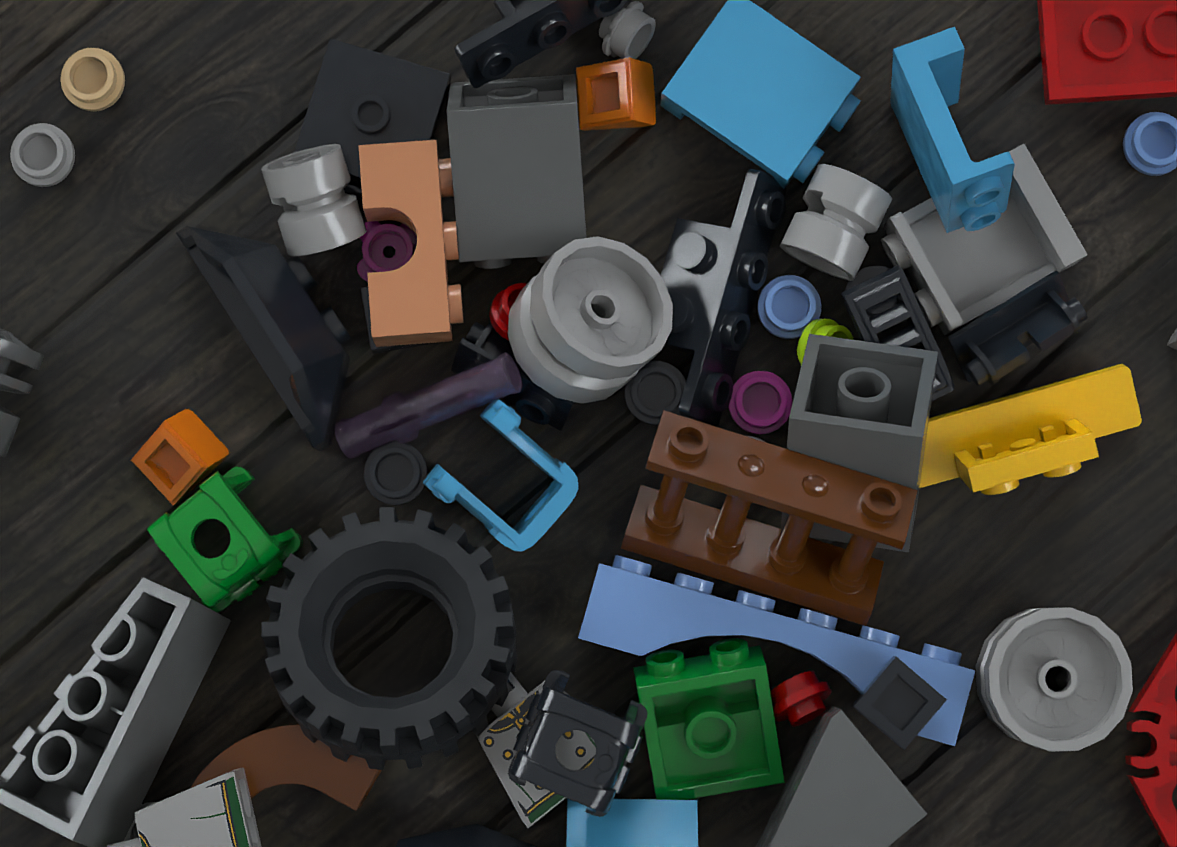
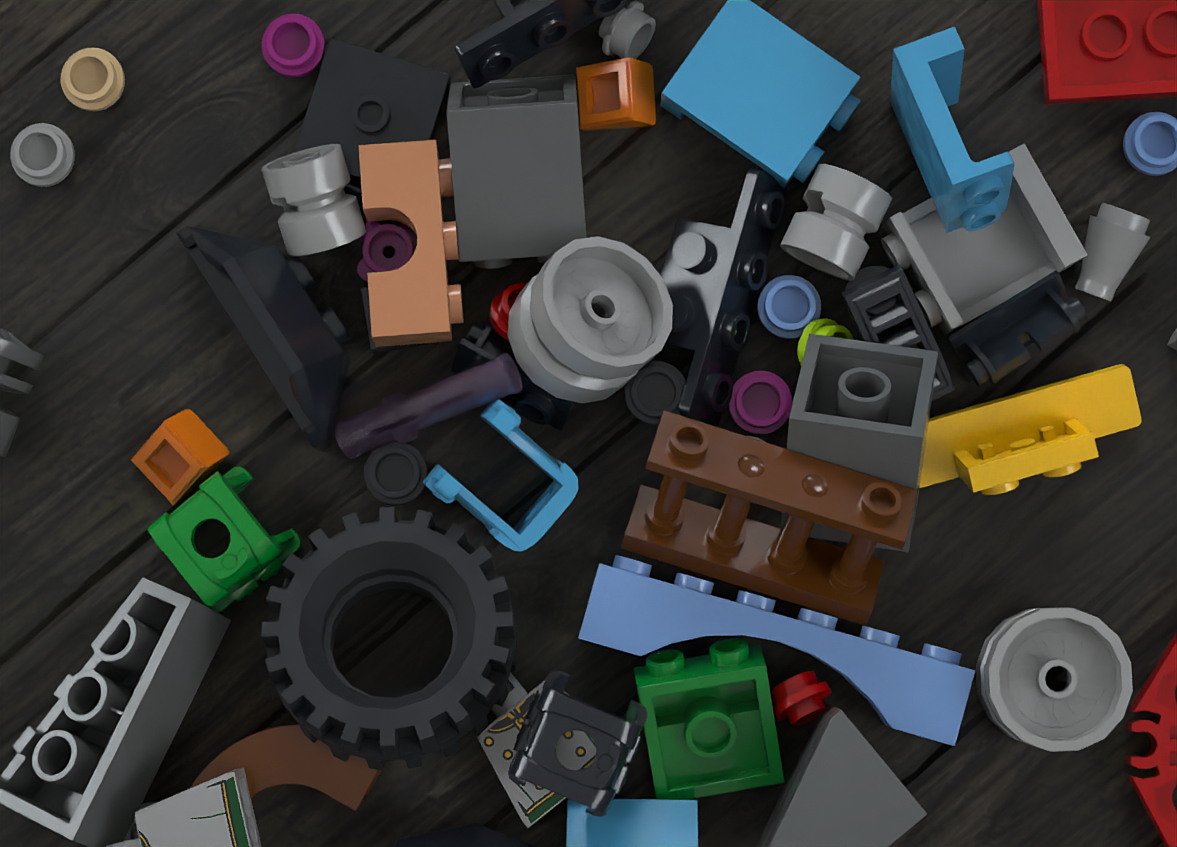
black plate [851,656,947,750] -> none
none -> magenta plate [262,14,325,77]
none -> light grey cone [1075,203,1150,302]

